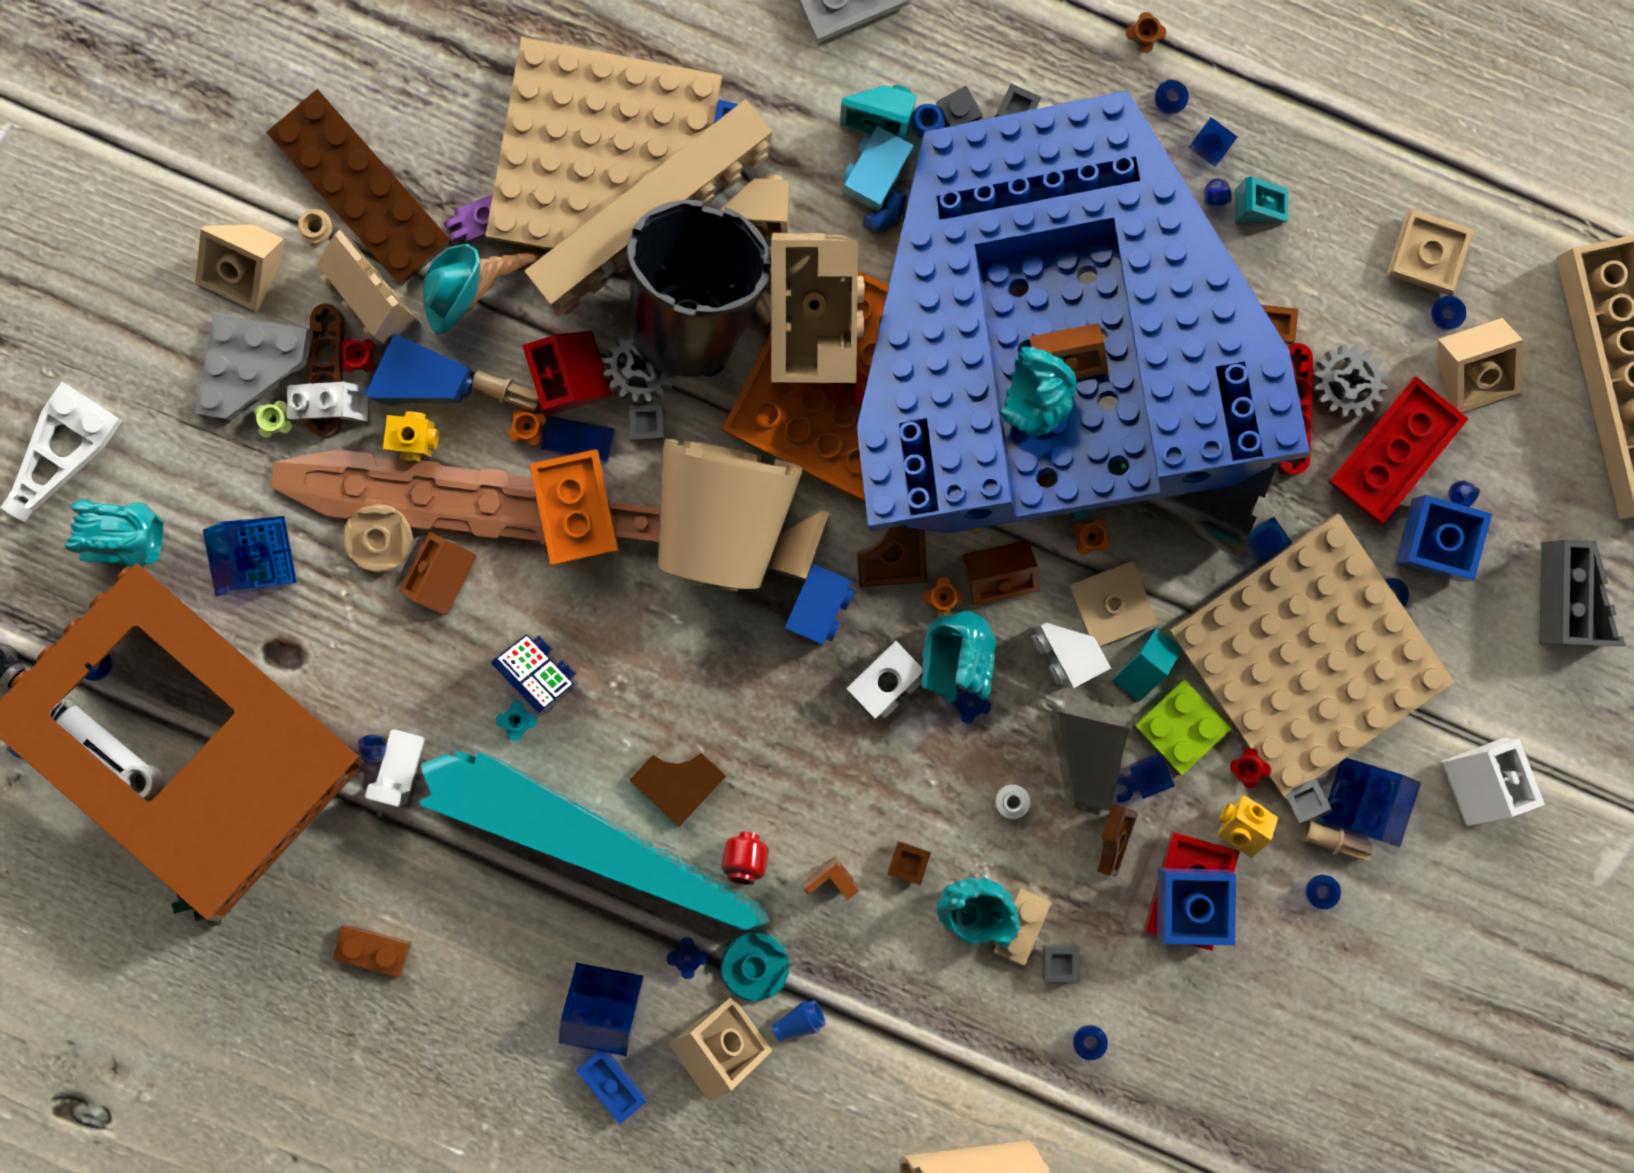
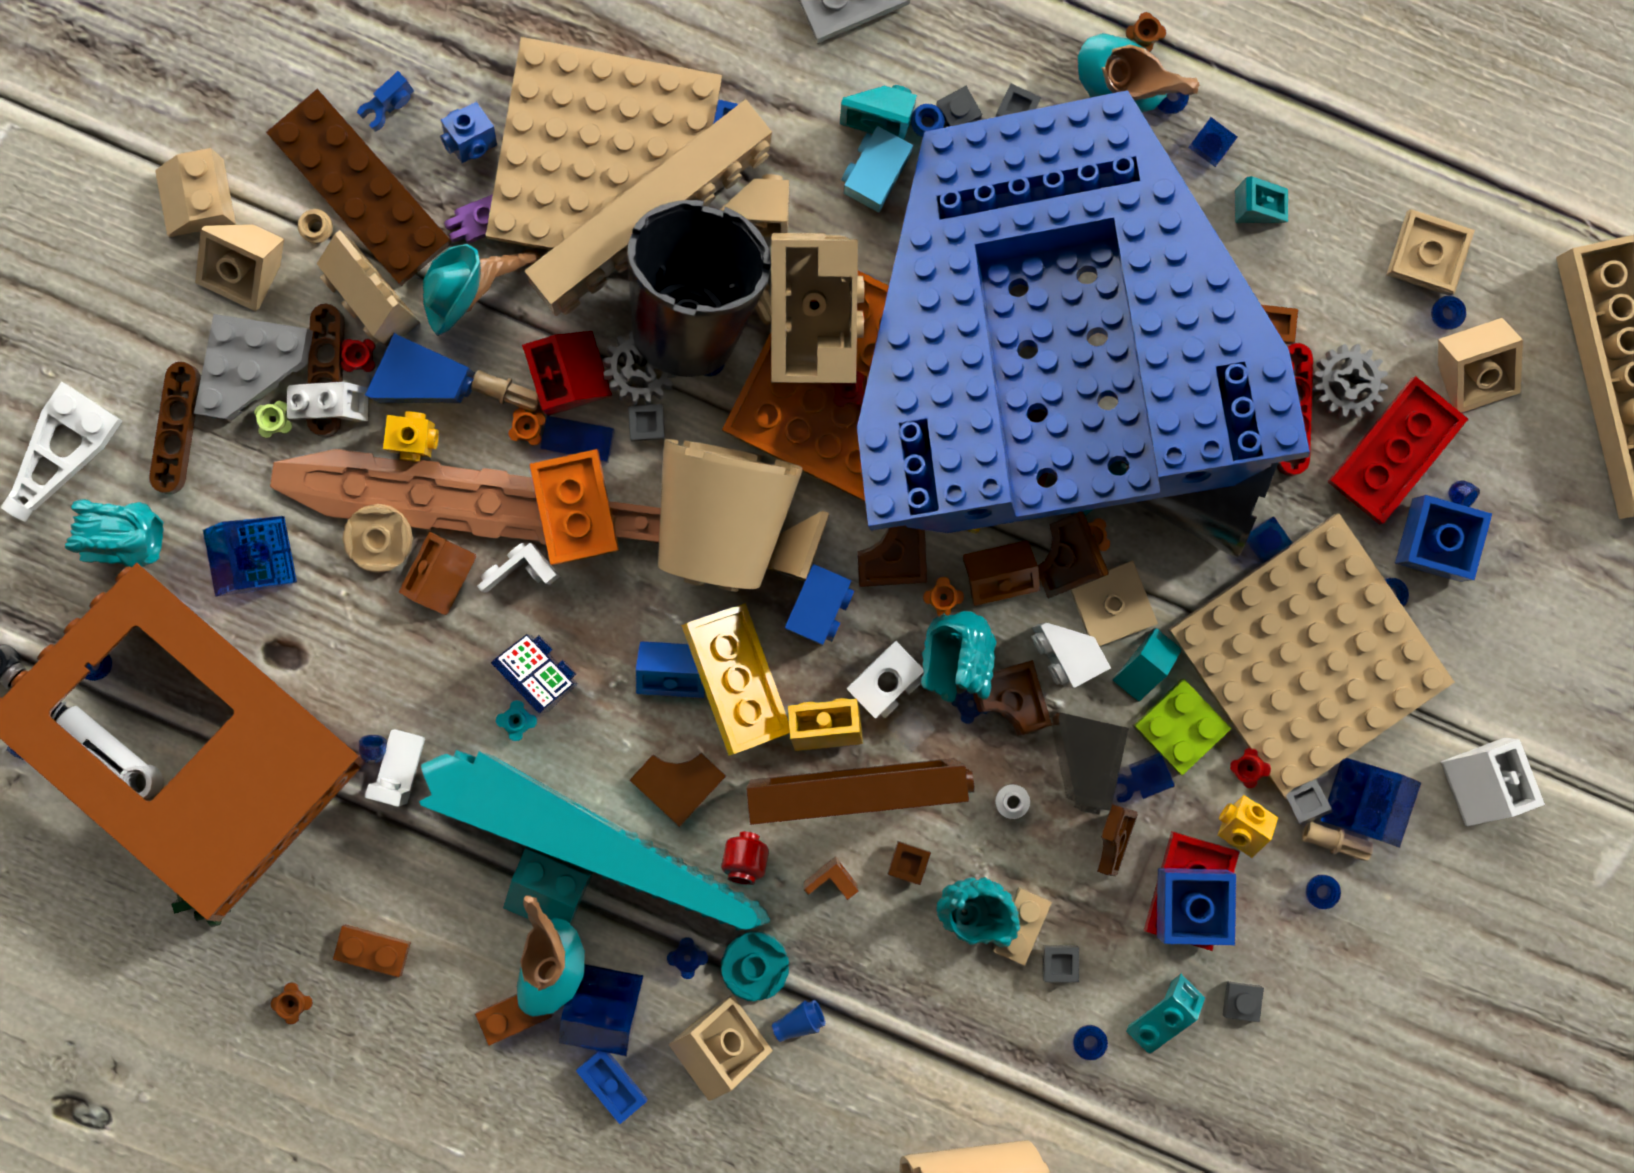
blue arm [863,190,907,234] -> none
teal hair [999,347,1077,437] -> none
dark orange panel [1030,323,1109,379] -> none
clear blue hinge [1204,178,1232,206] -> none
dark grey wedge [1539,540,1626,647] -> none
none -> reddish brown beam [149,362,201,494]
none -> tan slope [155,148,236,237]
none -> dark orange plate [271,982,313,1024]
none -> blue plate [357,71,414,132]
none -> blue brick [440,101,497,163]
none -> dark orange plate [475,994,554,1046]
none -> white bracket [477,543,561,593]
none -> teal slope [503,847,593,924]
none -> hat [516,895,585,1017]
none -> blue panel [636,641,705,698]
none -> yellow piece [681,603,790,756]
none -> reddish brown window [746,758,974,825]
none -> yellow brick [788,698,863,751]
none -> reddish brown tile [973,660,1052,736]
none -> reddish brown tile [1038,511,1109,599]
none -> hat [1078,33,1200,113]
none -> teal bracket [1126,974,1205,1054]
none -> dark grey plate [1223,981,1264,1022]

